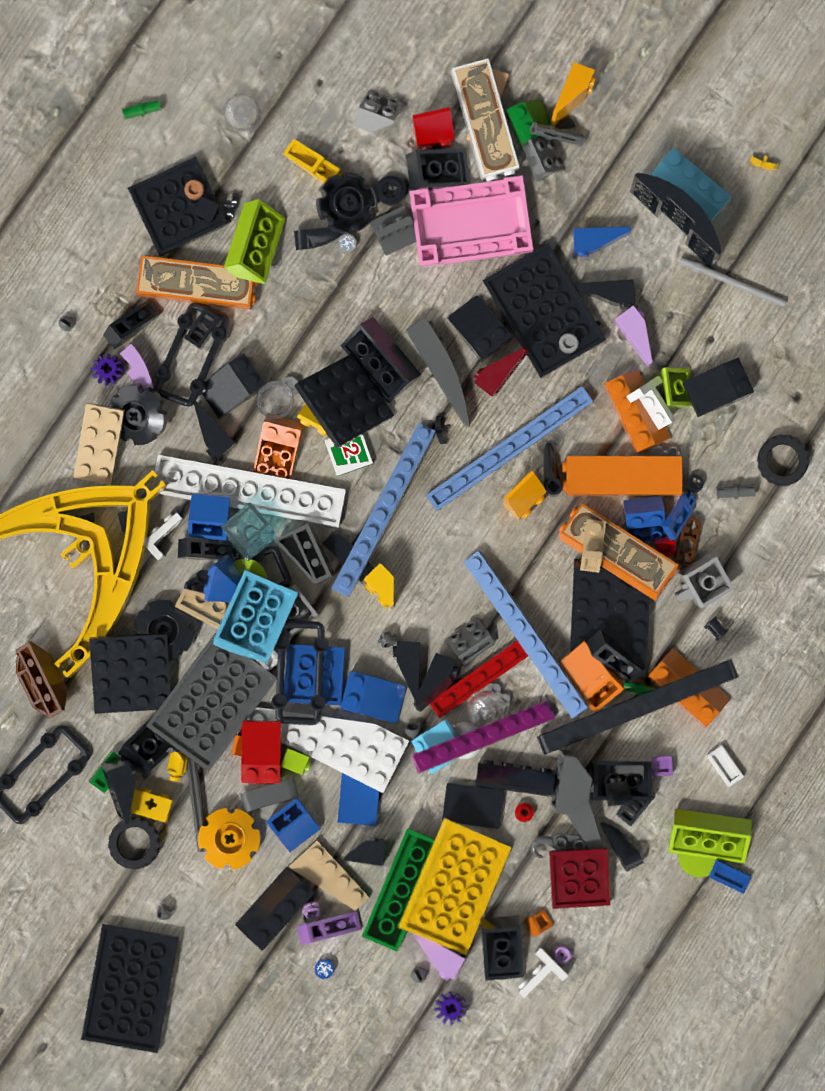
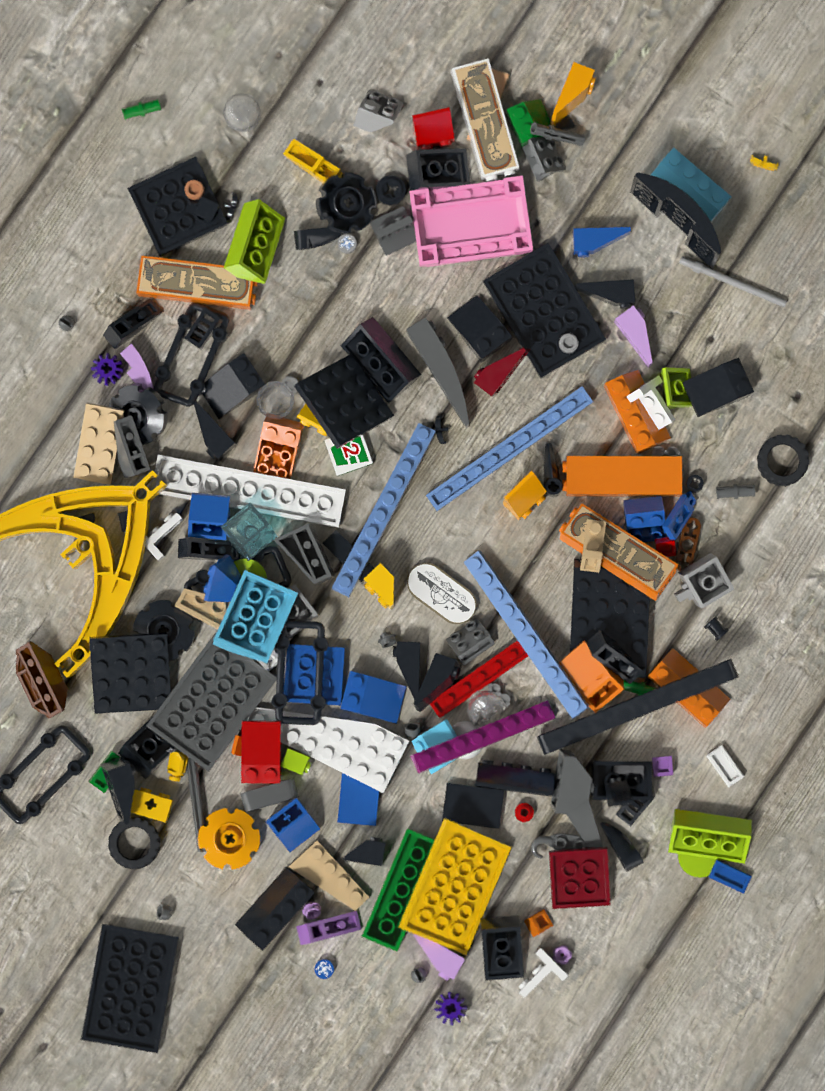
none -> dark grey slope [114,415,150,478]
none -> white tile [407,563,476,624]

